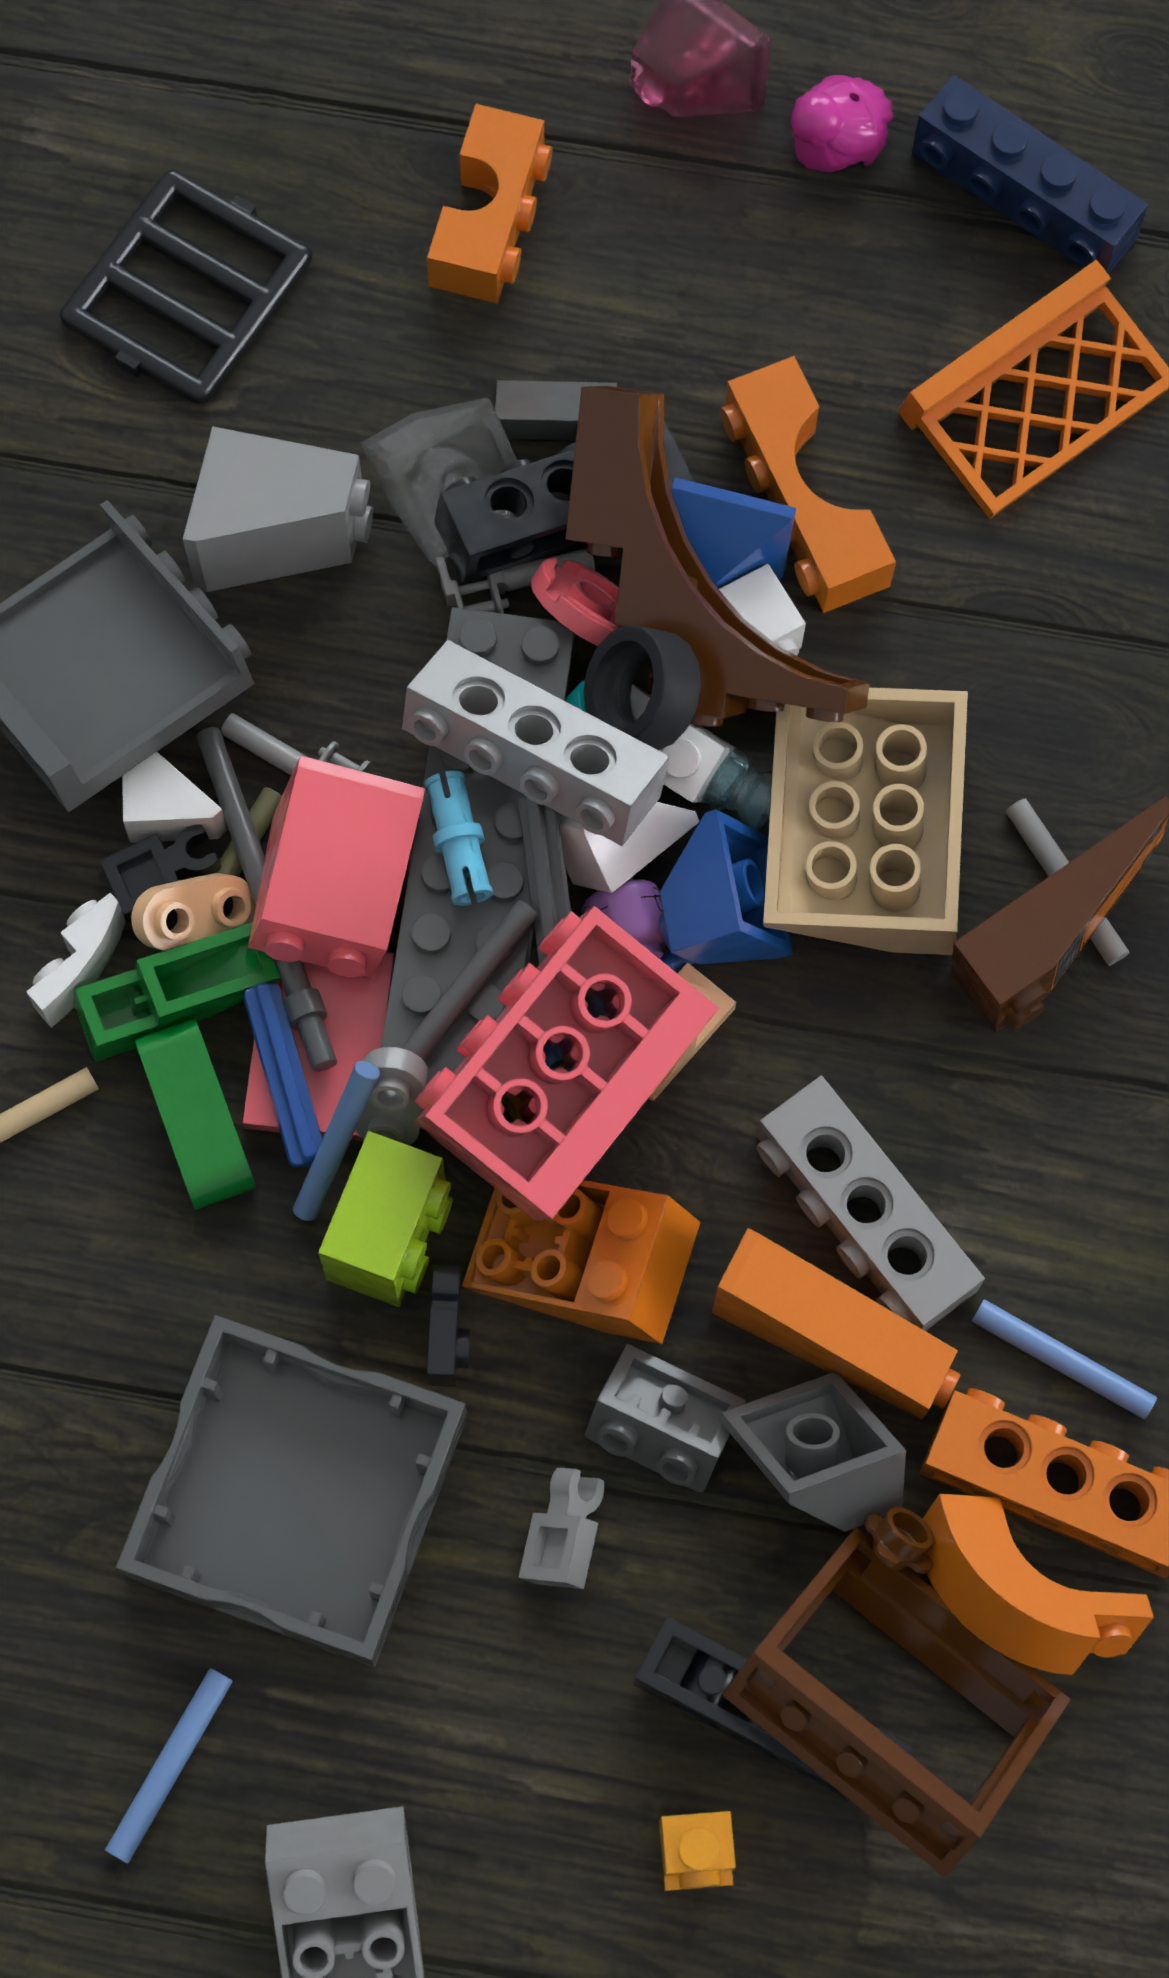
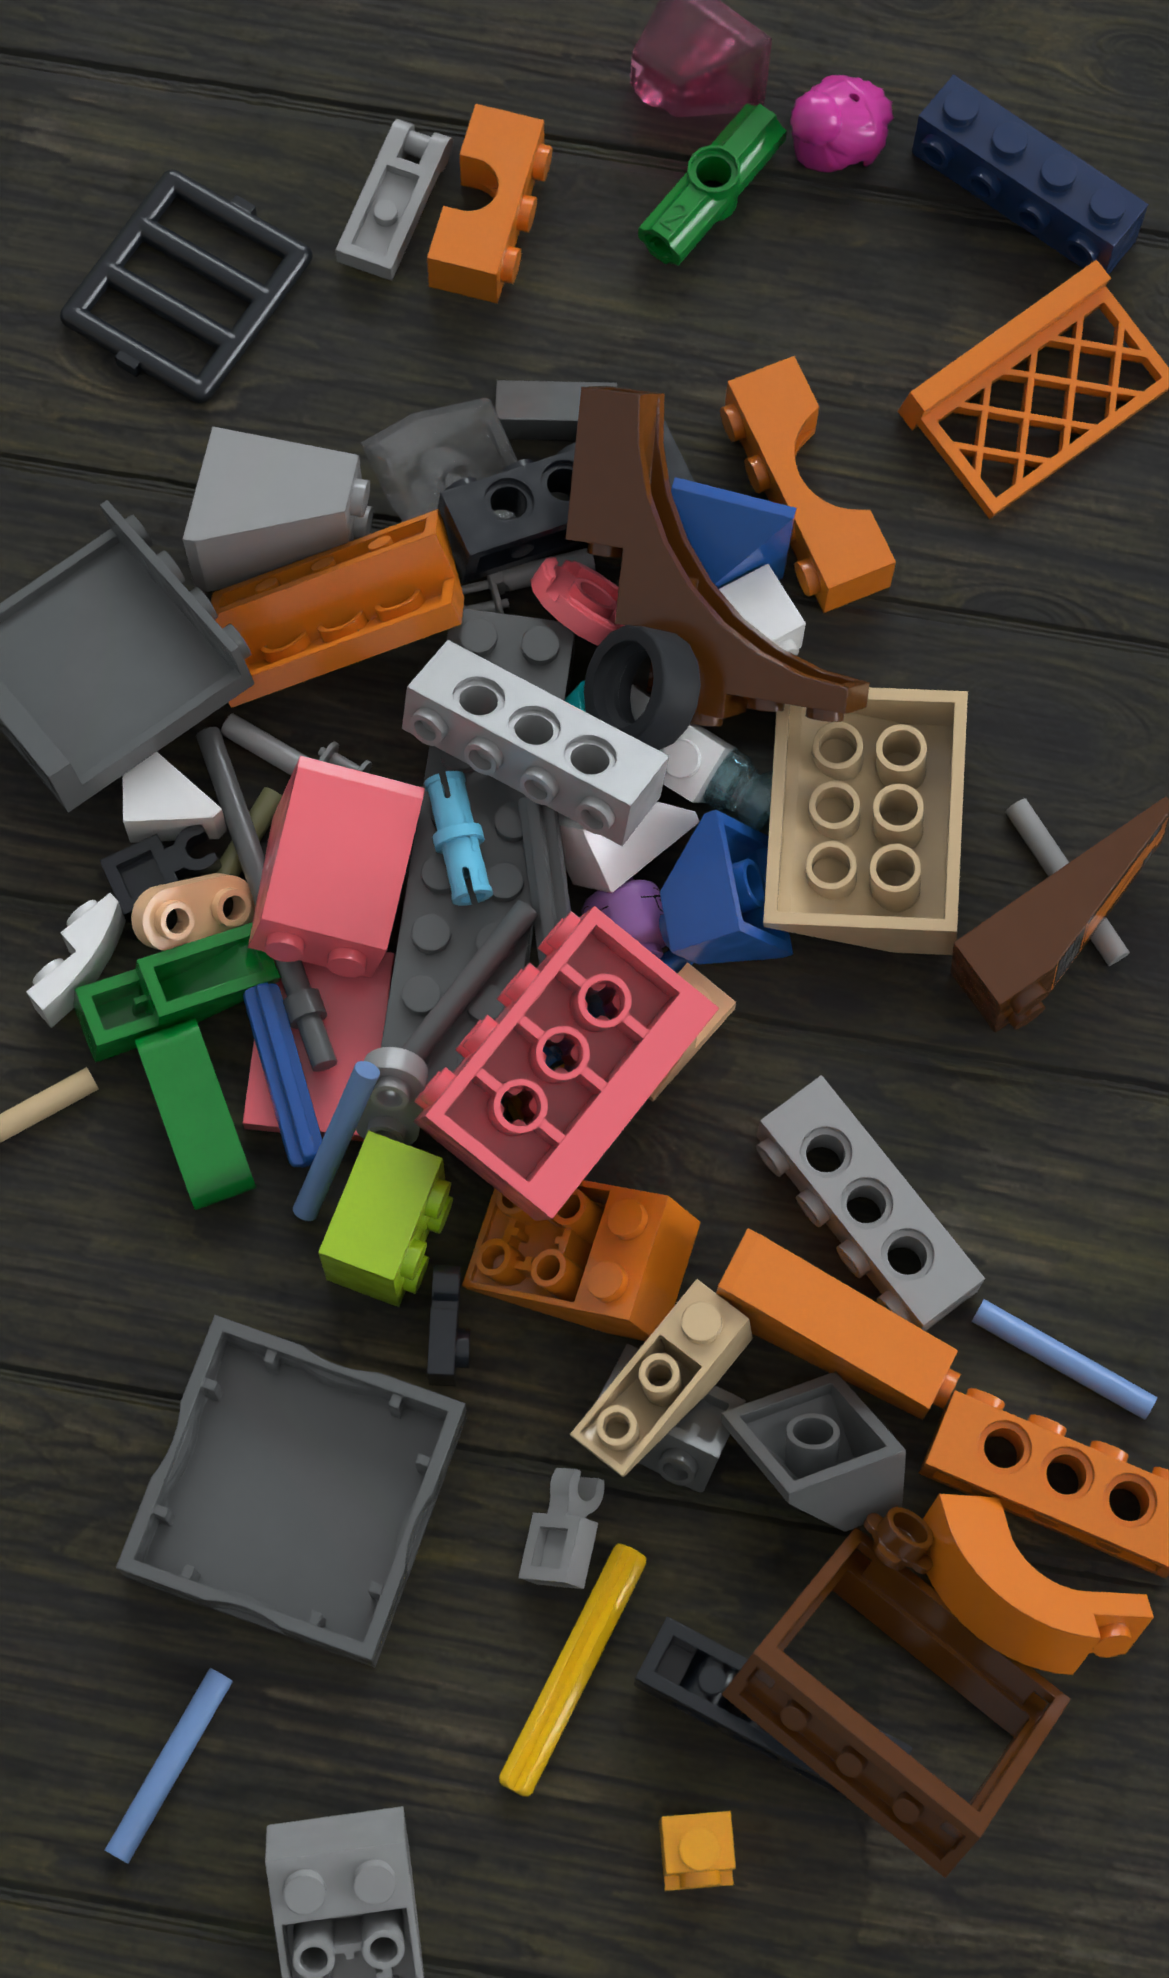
none -> orange slope [211,509,464,708]
none -> light grey plate [335,119,453,281]
none -> yellow axle [499,1543,646,1797]
none -> tan slope [570,1279,753,1477]
none -> green piece [638,103,787,266]

